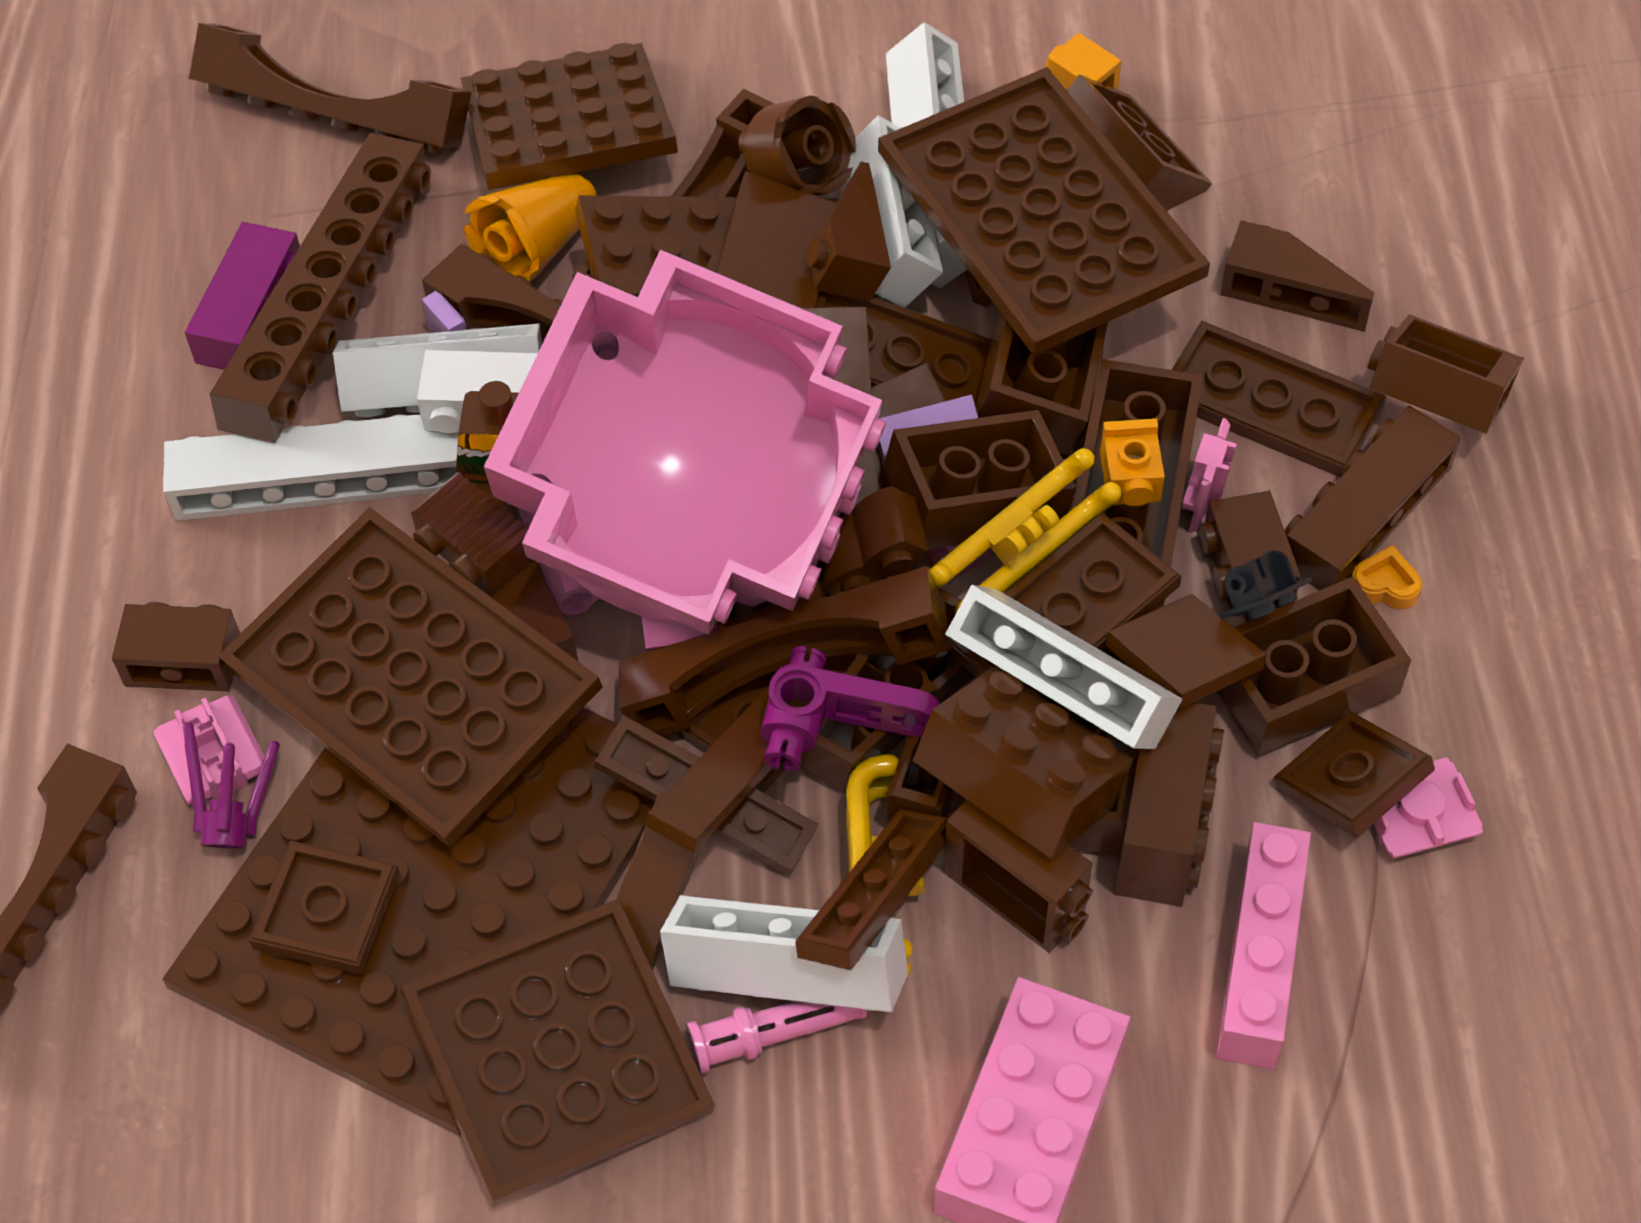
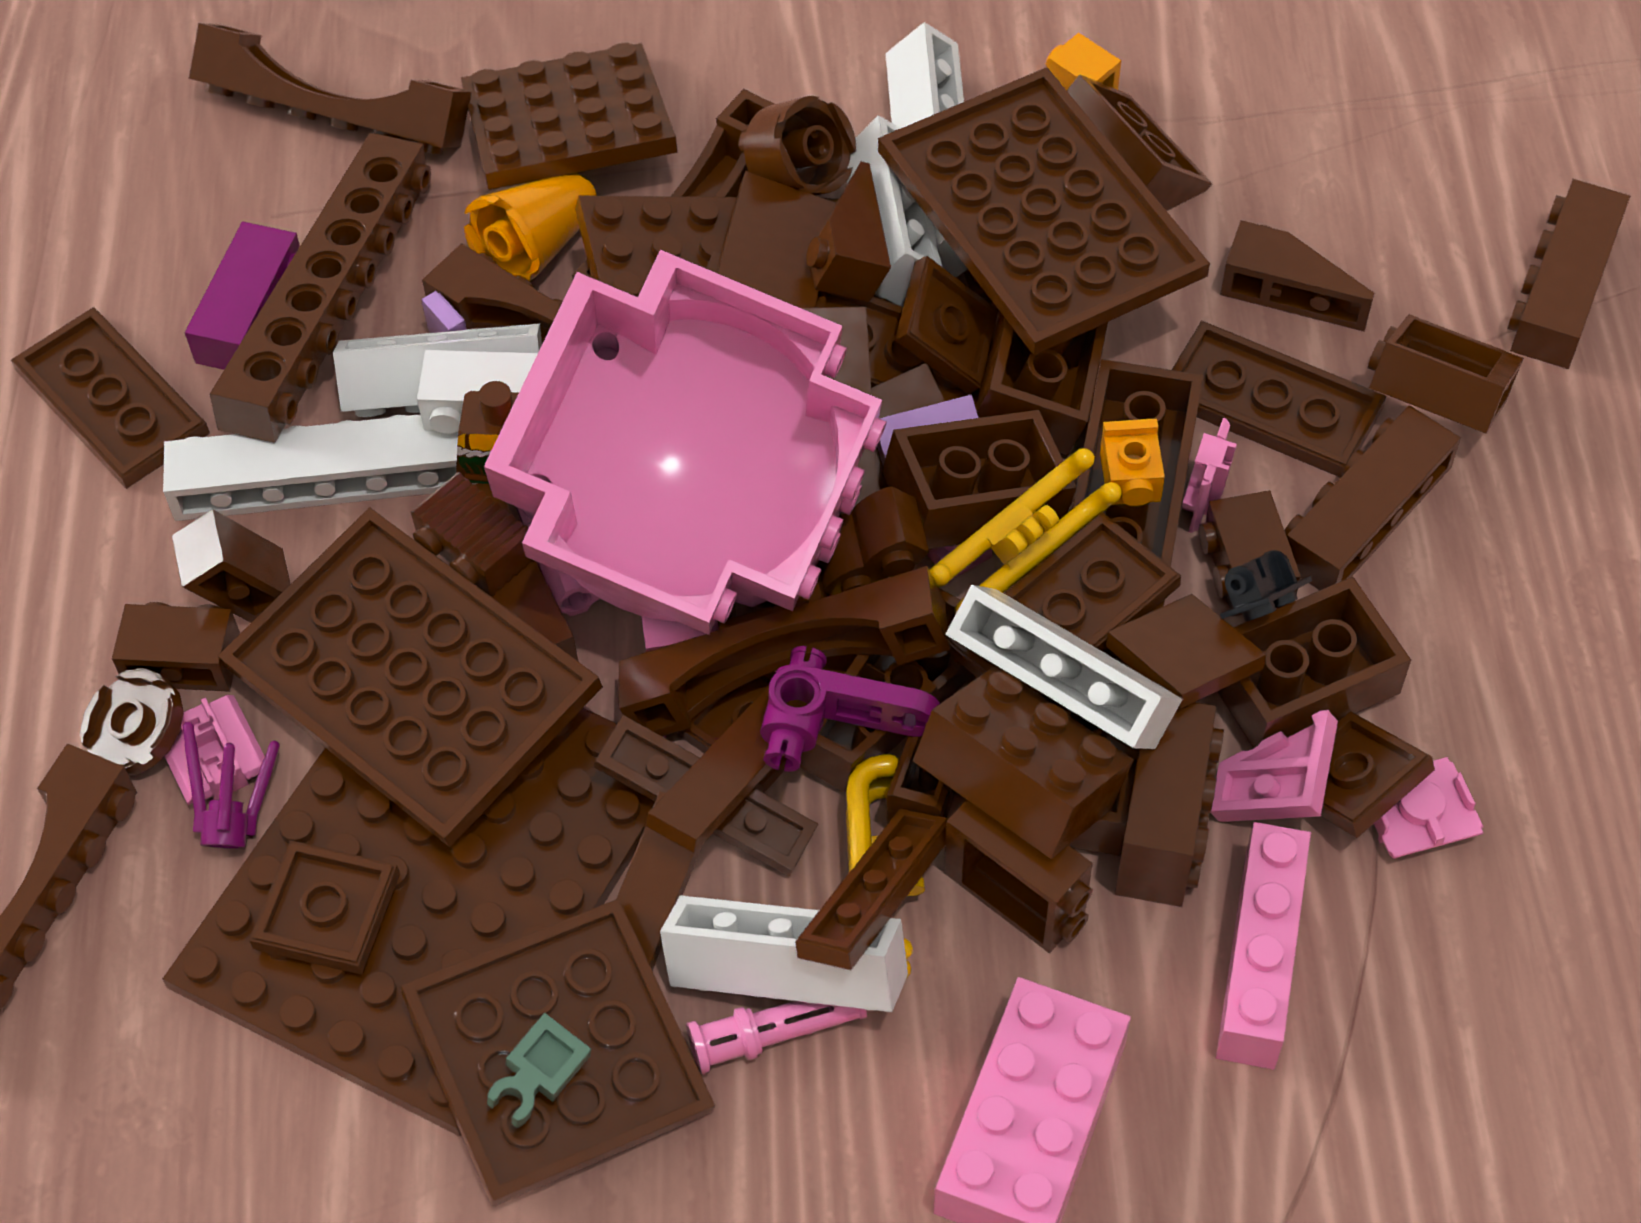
light orange tile [1352,545,1423,609] -> none
none -> reddish brown tile [11,307,210,489]
none -> tile [80,668,184,776]
none -> reddish brown brick [172,509,291,623]
none -> sand green plate [487,1013,592,1127]
none -> reddish brown tile [895,255,998,394]
none -> bright pink wing [1210,710,1338,822]
none -> reddish brown brick [1507,179,1631,369]

